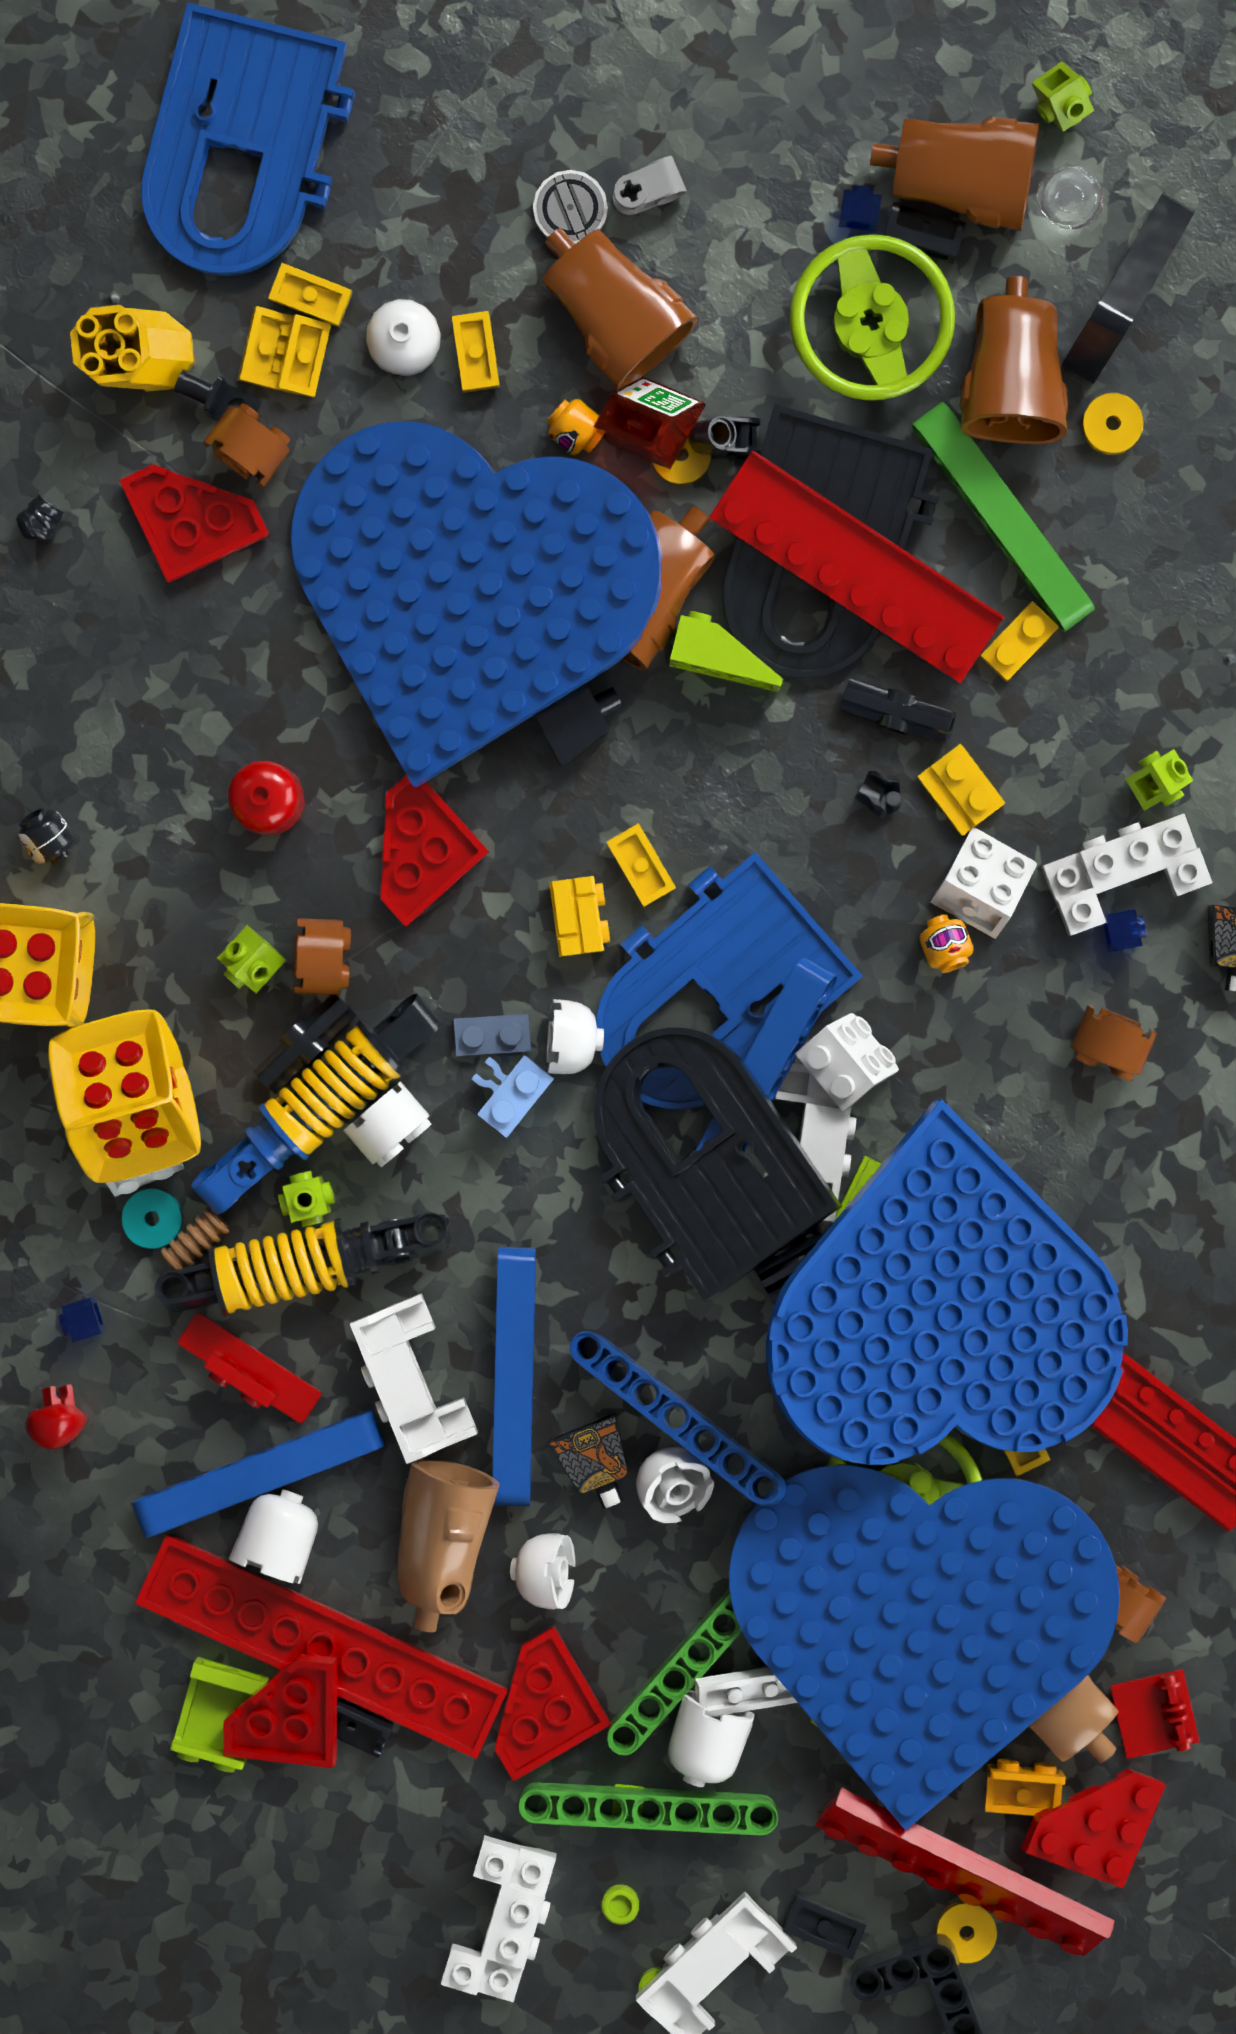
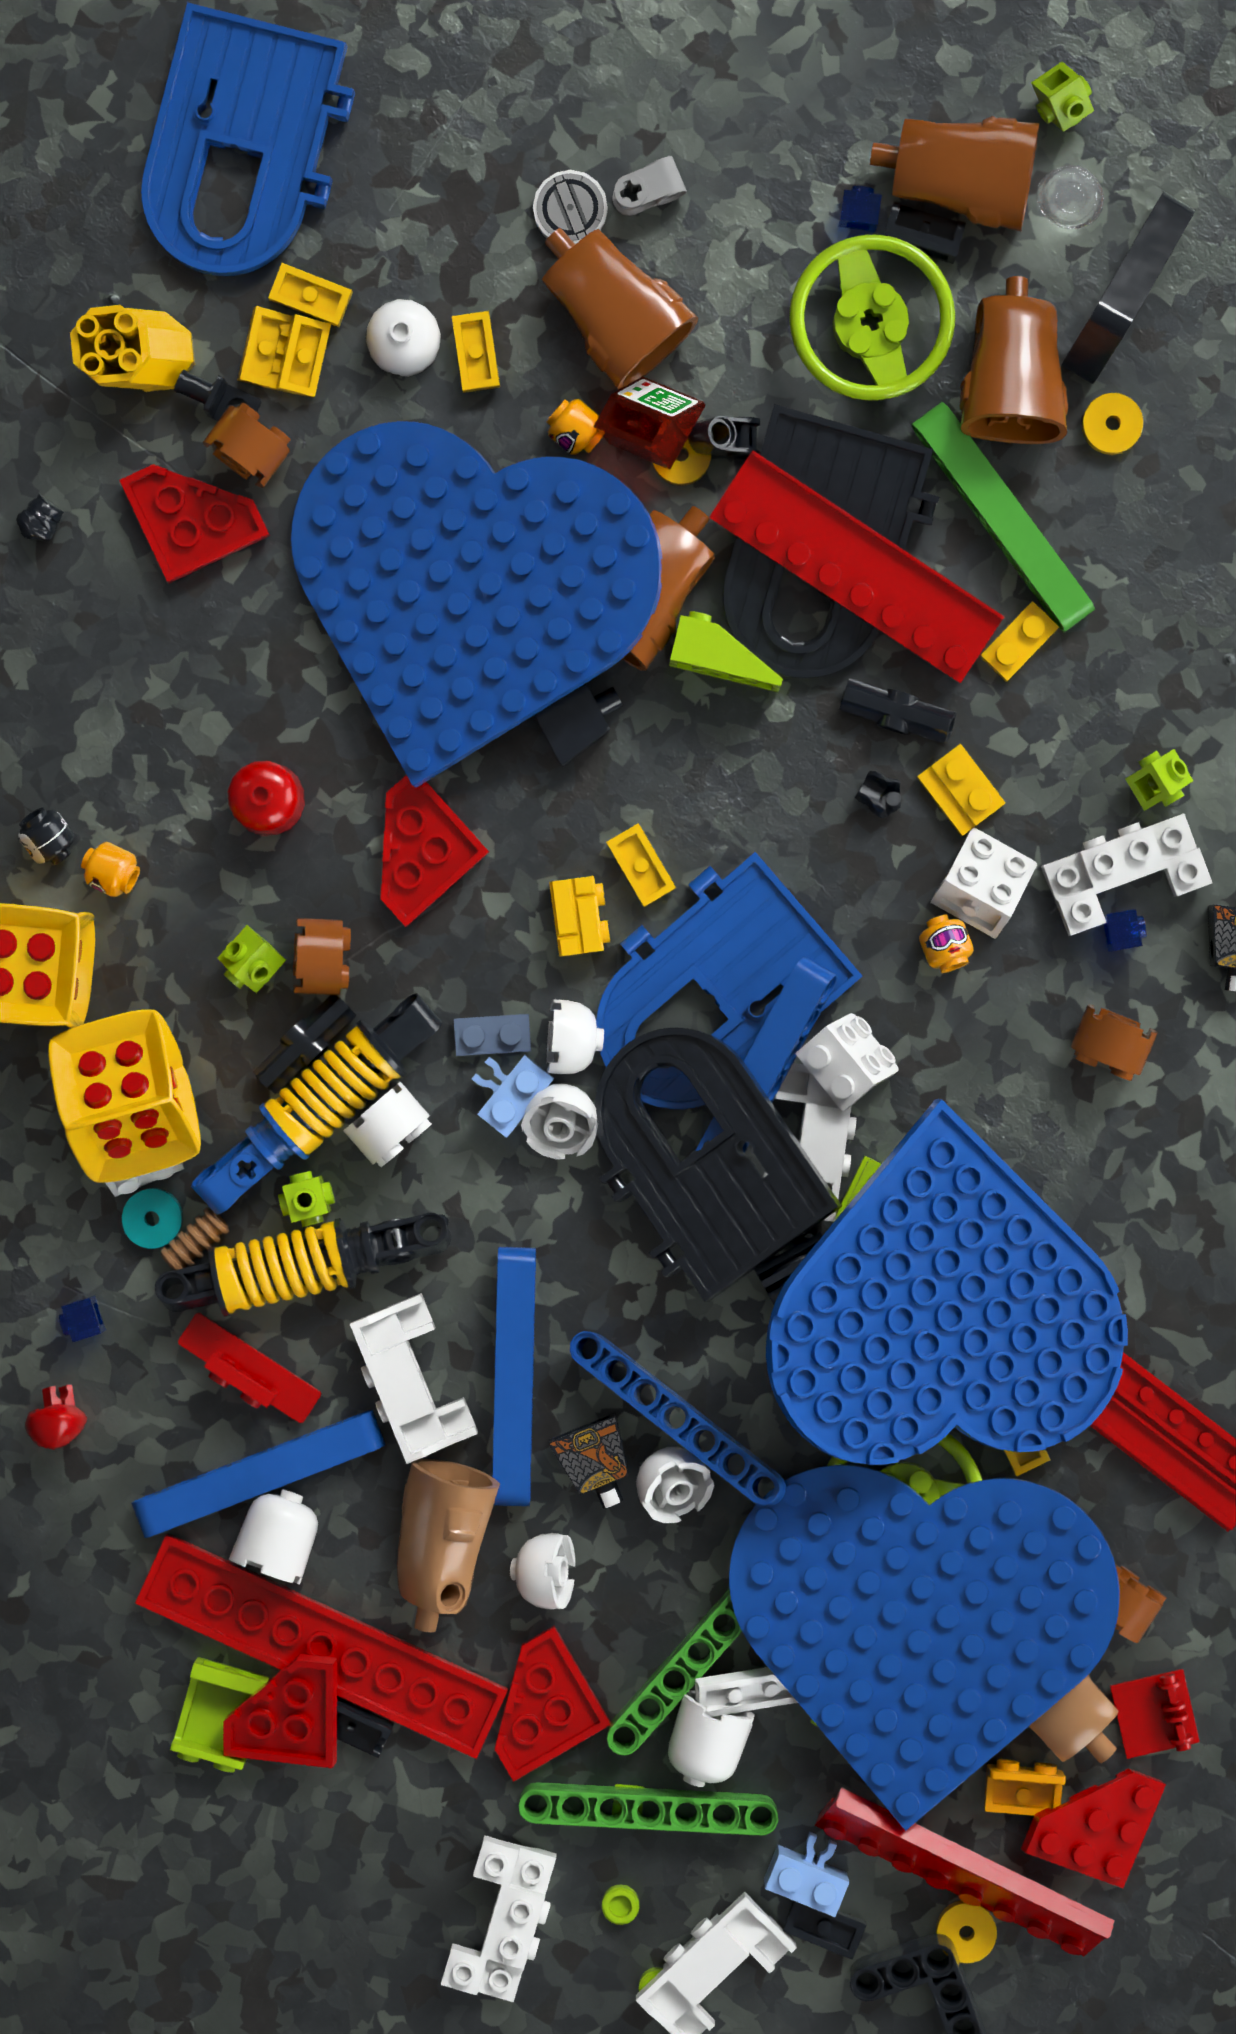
none -> light orange head [81,842,140,897]
none -> white cylinder [521,1084,598,1159]
none -> light blue brick [764,1832,849,1917]

